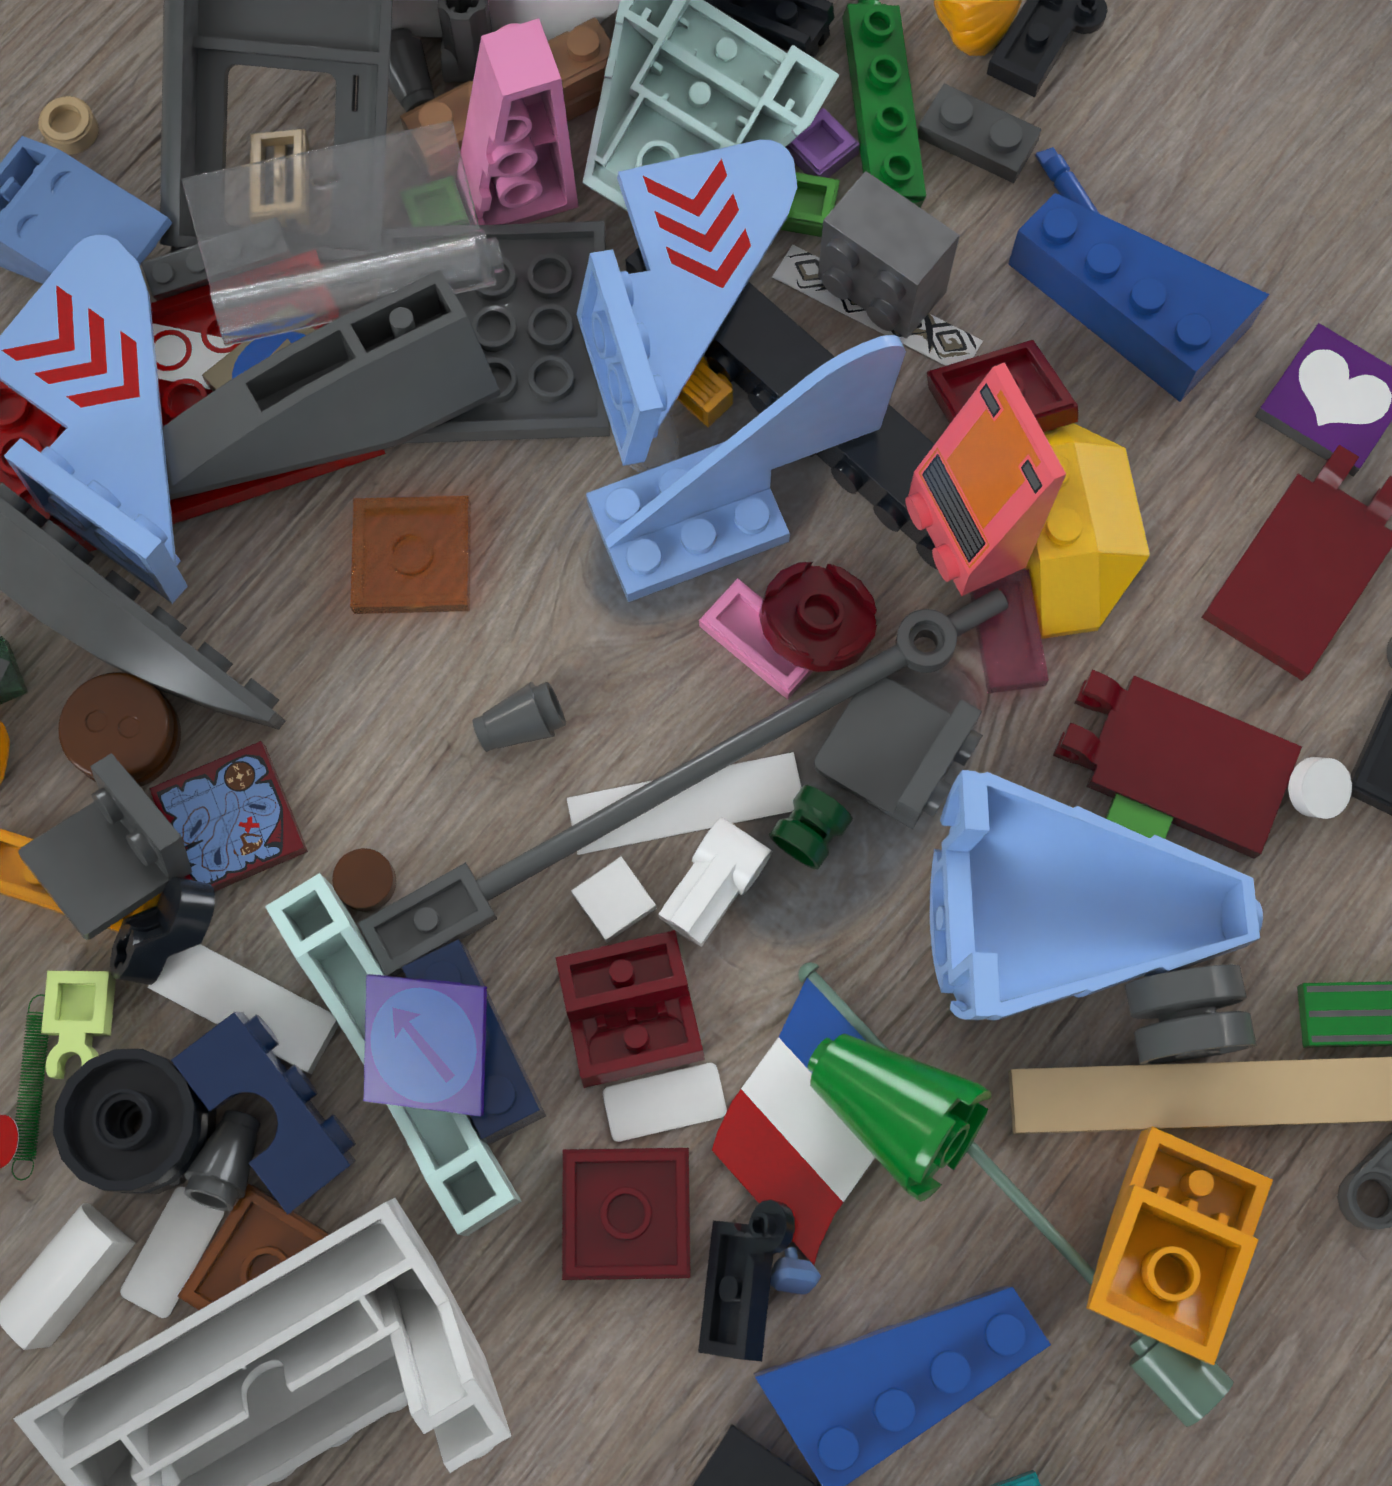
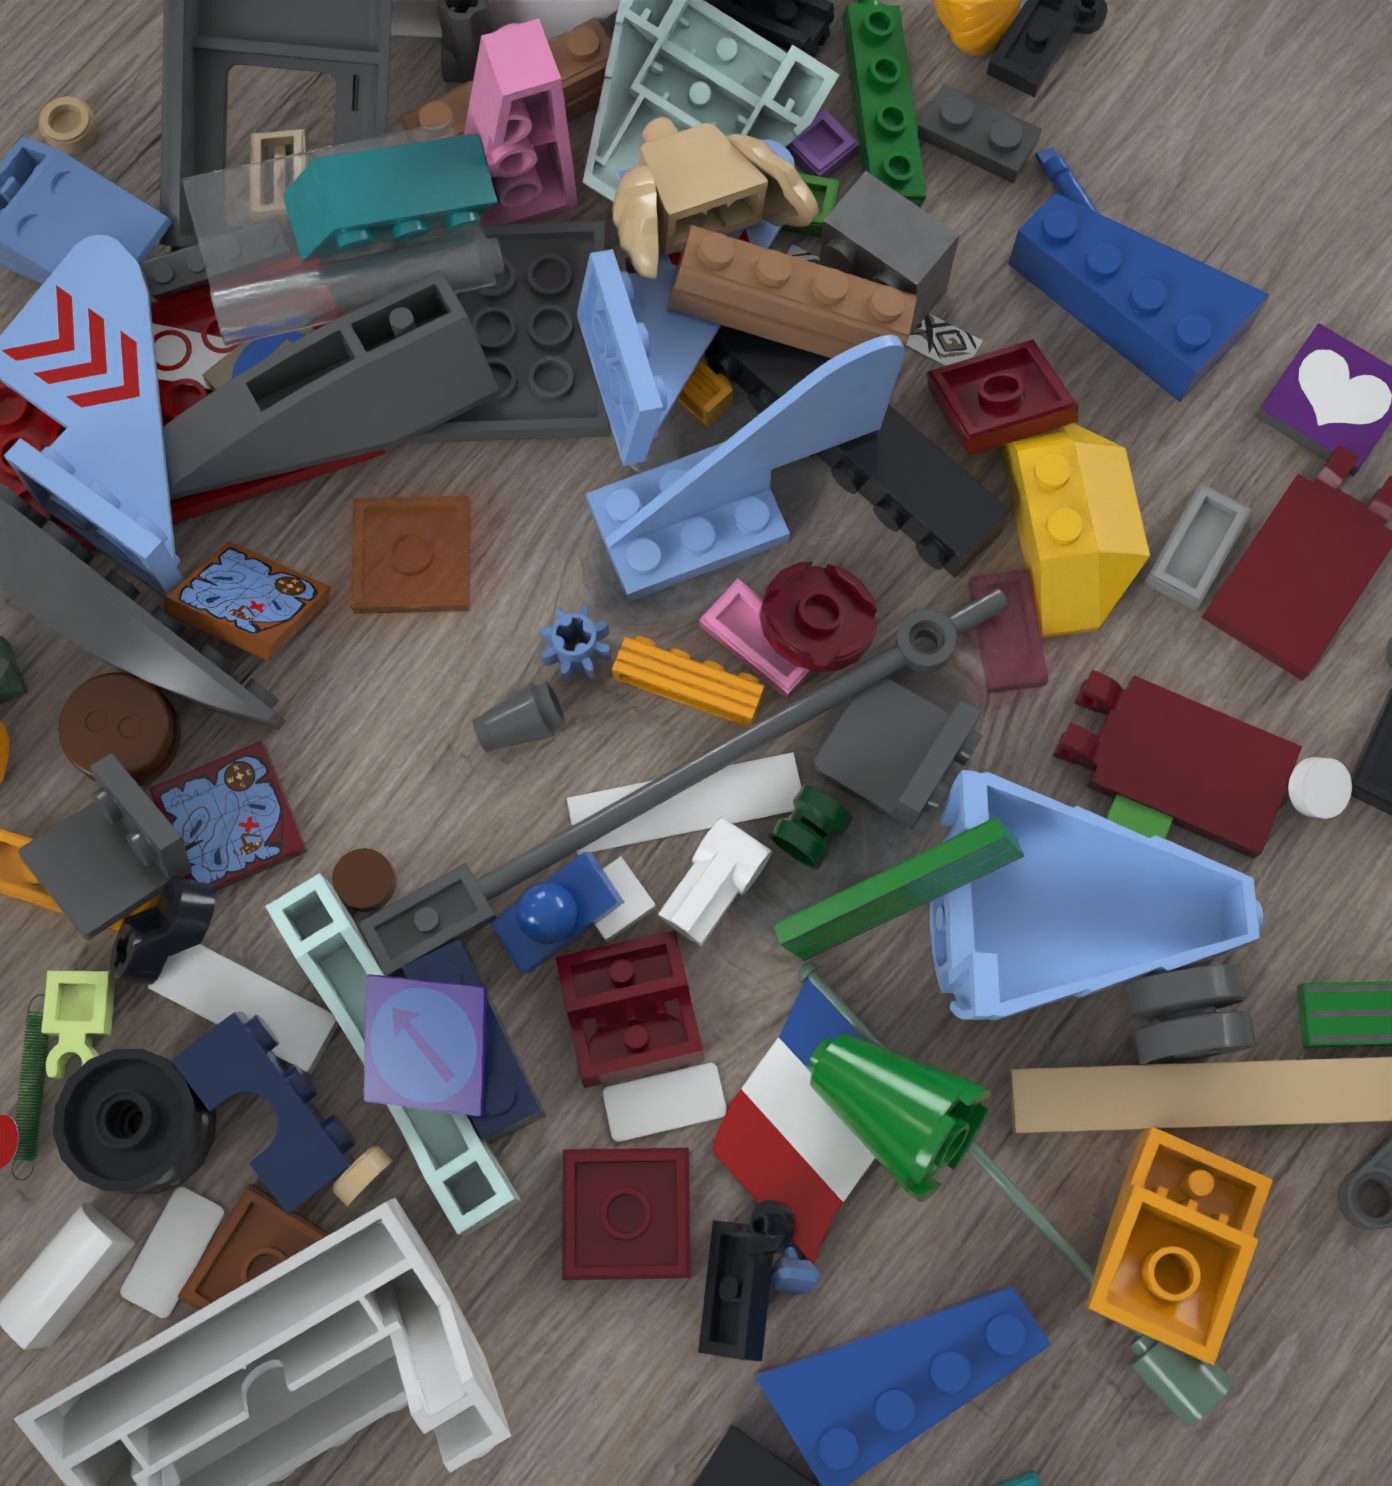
dark grey cone [184,1110,260,1211] -> none
dark grey cone [389,28,435,112] -> none
slope [905,362,1066,596] -> none
none -> tile [163,541,331,661]
none -> teal wedge [283,133,497,262]
none -> tan tile [332,1145,394,1207]
none -> blue tile [490,852,625,974]
none -> medium blue gear [539,605,612,682]
none -> tan torso [612,117,819,279]
none -> light orange piece [612,636,765,727]
none -> medium nougat brick [667,225,917,359]
none -> green tile [774,817,1025,961]
none -> light grey tile [1144,483,1252,611]

